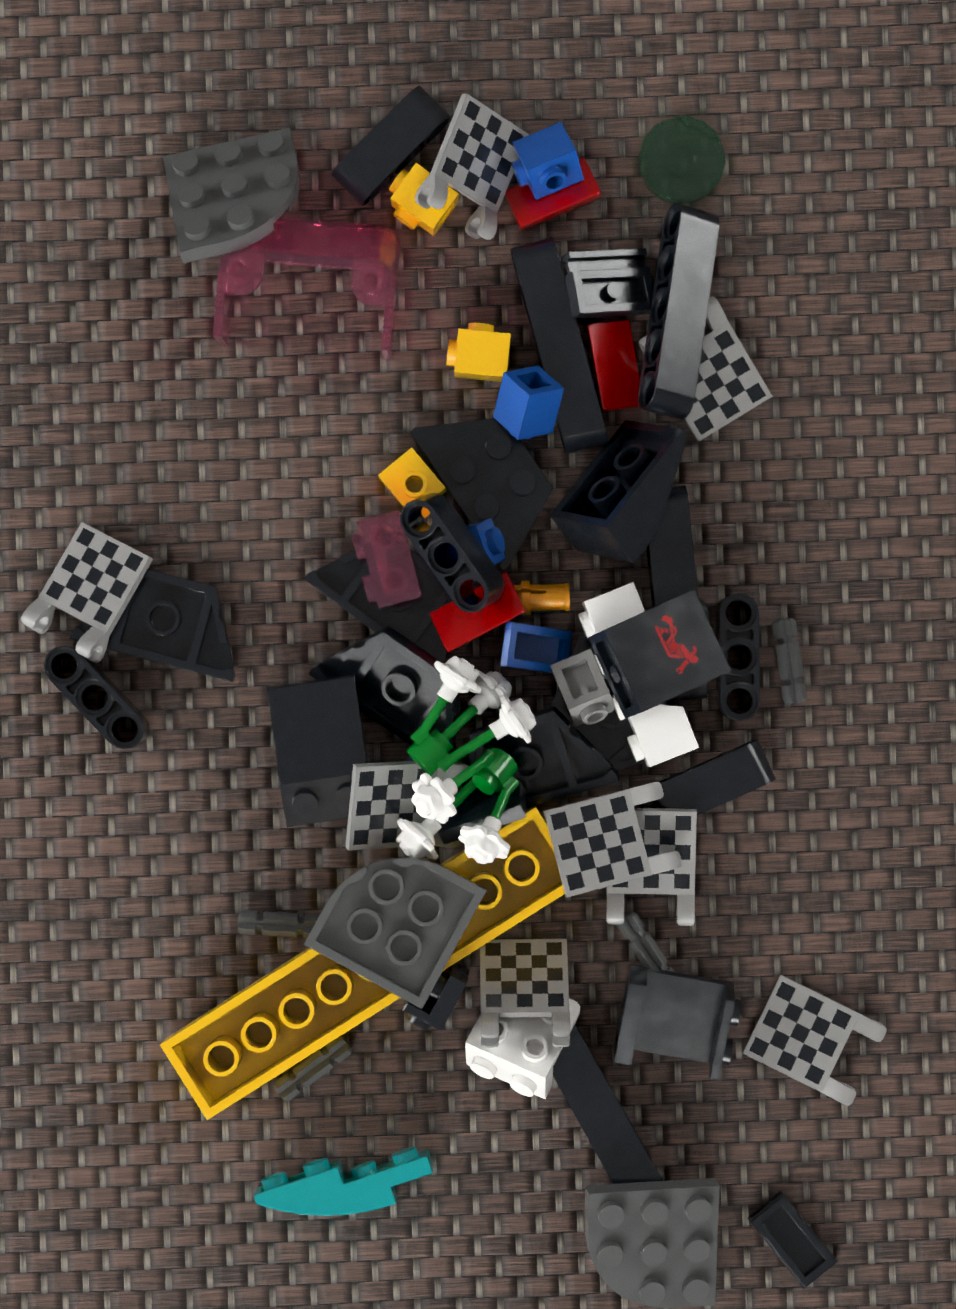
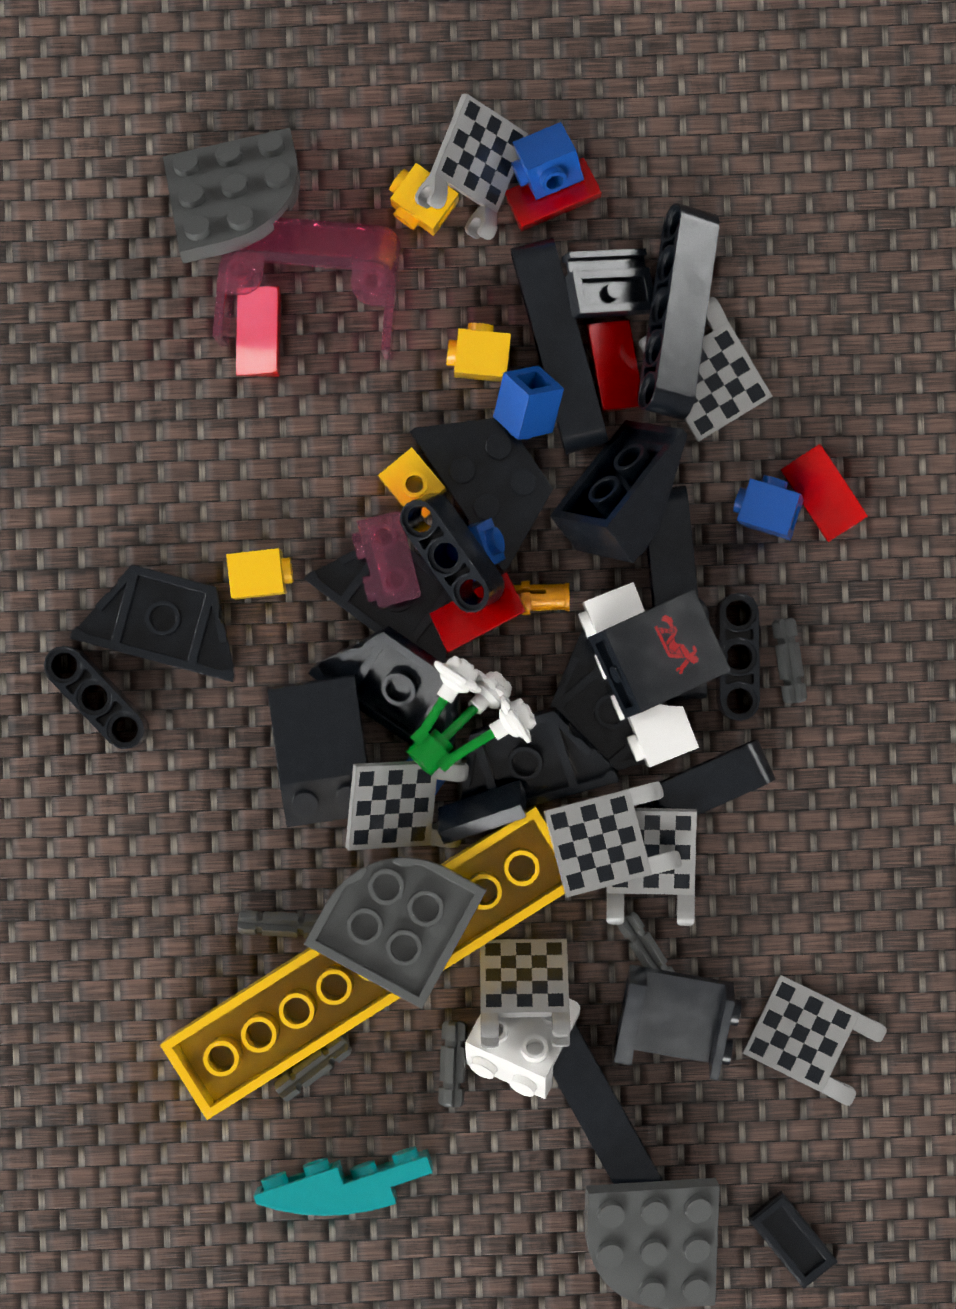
light grey flag [21,522,153,663] -> none
black beam [331,85,451,206] -> none
white plant [396,748,519,864] -> none
black bracket [402,963,470,1031] -> none
blue slope [500,622,573,673] -> none
light grey bracket [550,649,615,726] -> none
clear green tile [638,116,726,204] -> none
none -> yellow brick [226,548,293,600]
none -> slope [236,286,281,377]
none -> dark grey axle [438,1020,468,1108]
none -> blue brick [733,475,804,541]
none -> red slope [780,444,868,542]

